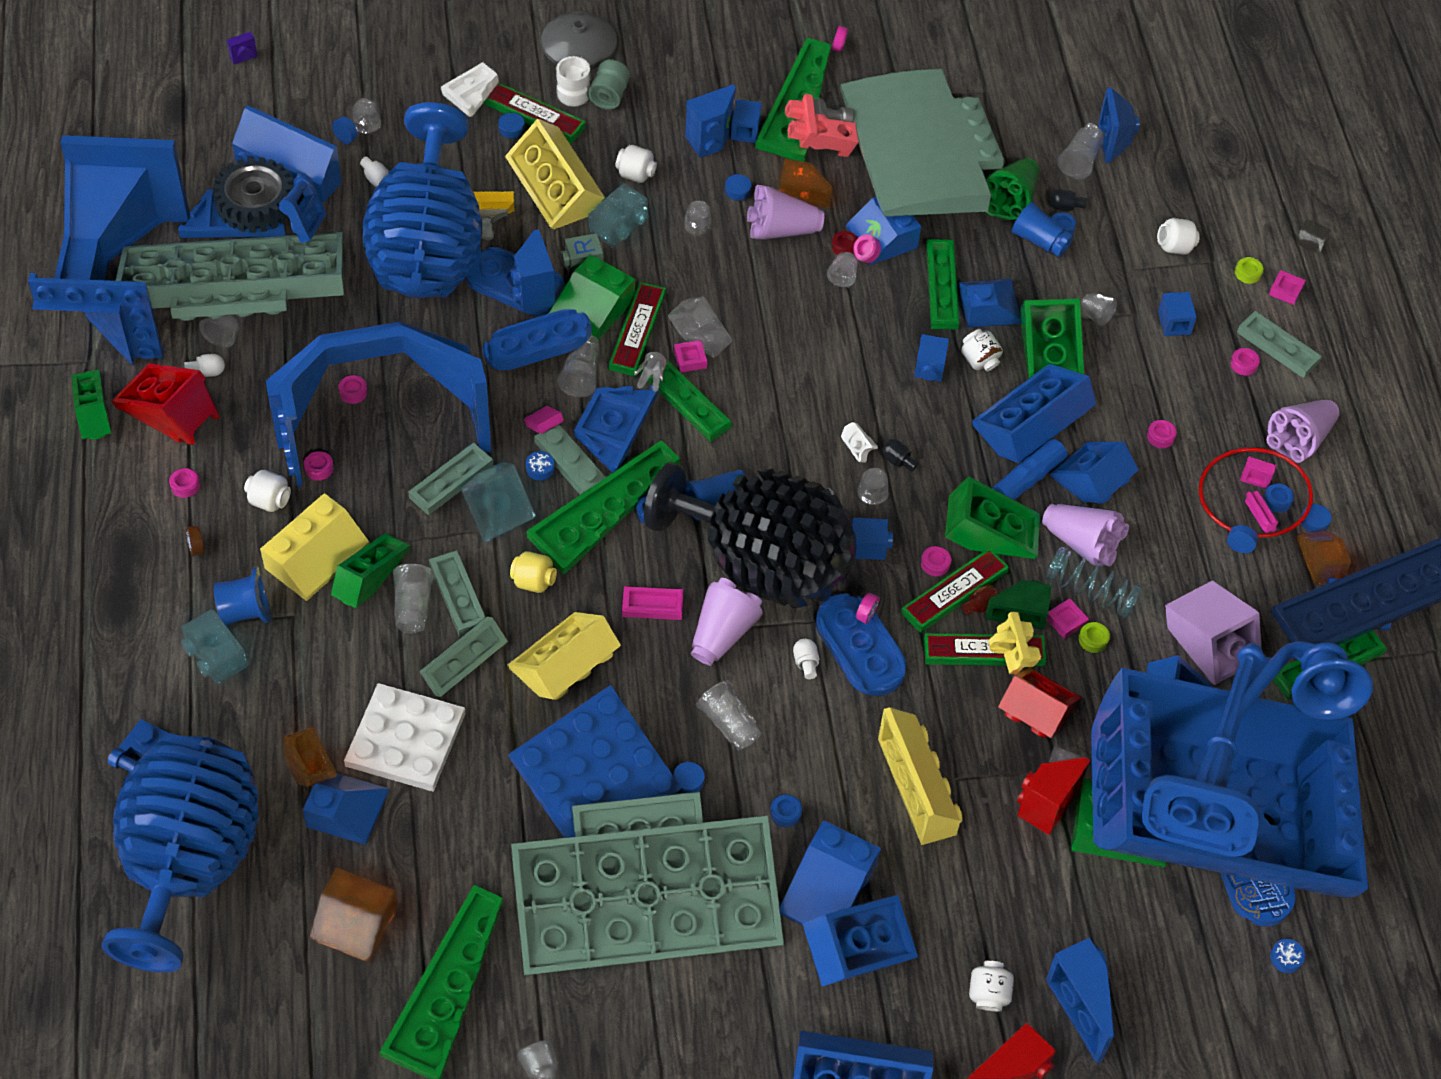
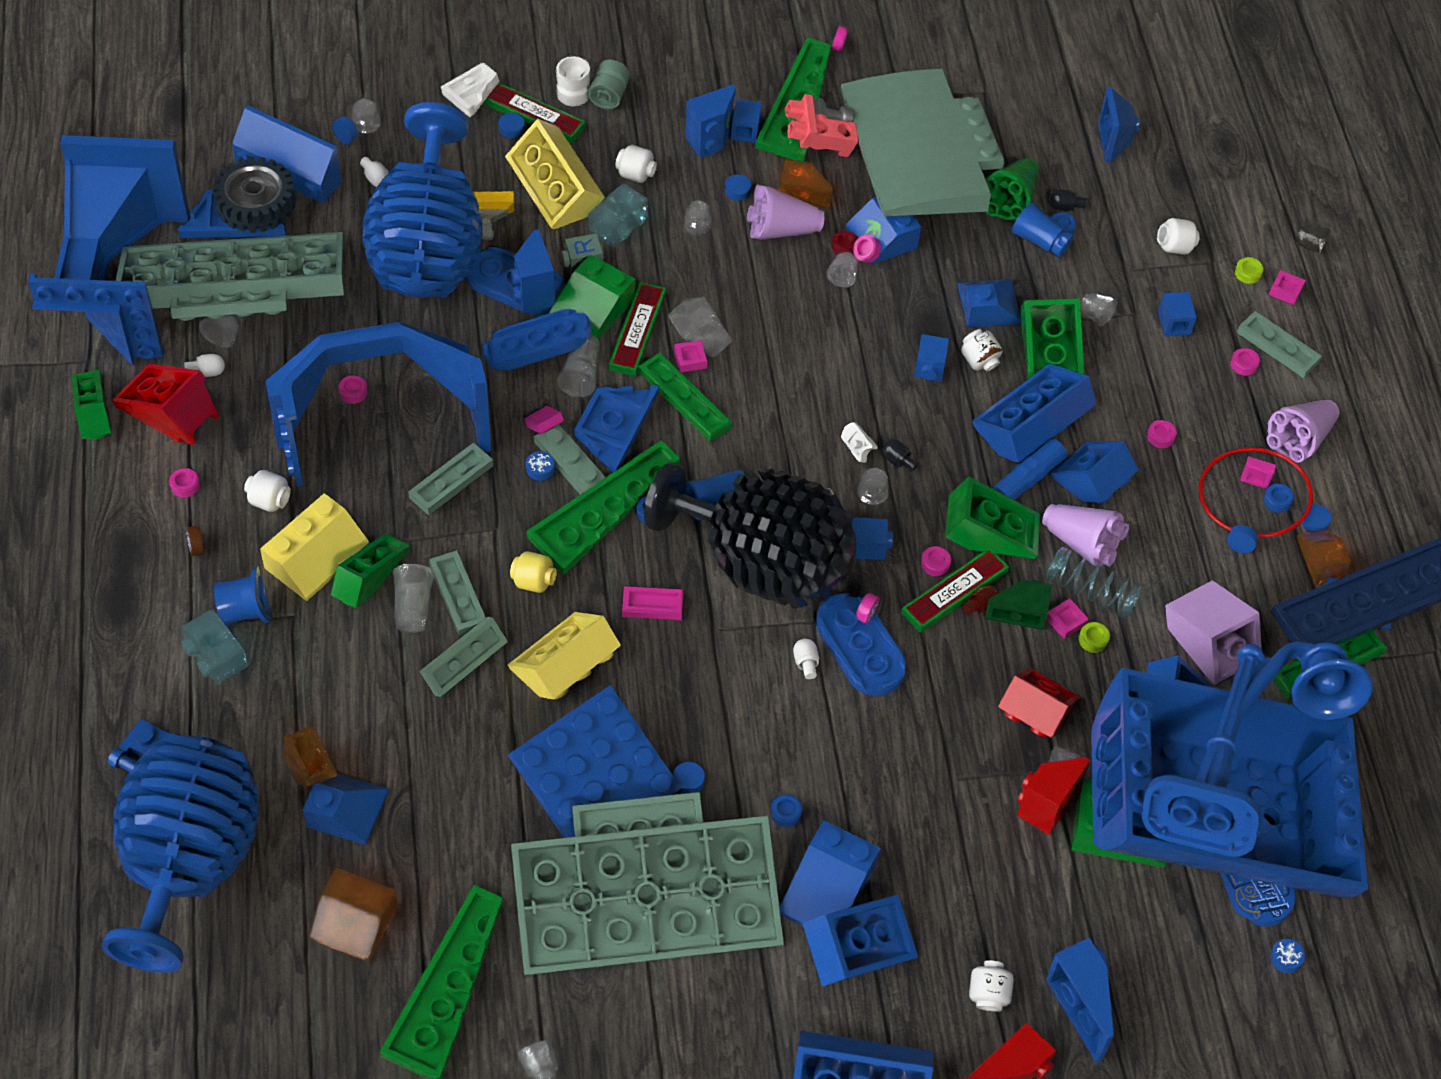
dark purple plate [227,31,258,64] -> none
blue plate [279,173,327,243] -> none
dark pink tile [304,451,334,480] -> none
white plate [344,683,465,792] -> none
clear light blue slope [461,462,536,542] -> none
dark grey dish [541,11,617,69] -> none
flat silver piece [634,352,666,392] -> none
lavender cone [691,577,762,666] -> none
clear plant [696,680,762,751] -> none
light yellow slope [878,707,962,845] -> none
tile [924,633,1046,666] -> none
green tile [926,239,959,330] -> none
light yellow hips [988,612,1041,674] -> none
clear plant [1057,124,1104,180] -> none
dark pink axle [1245,491,1278,533] -> none

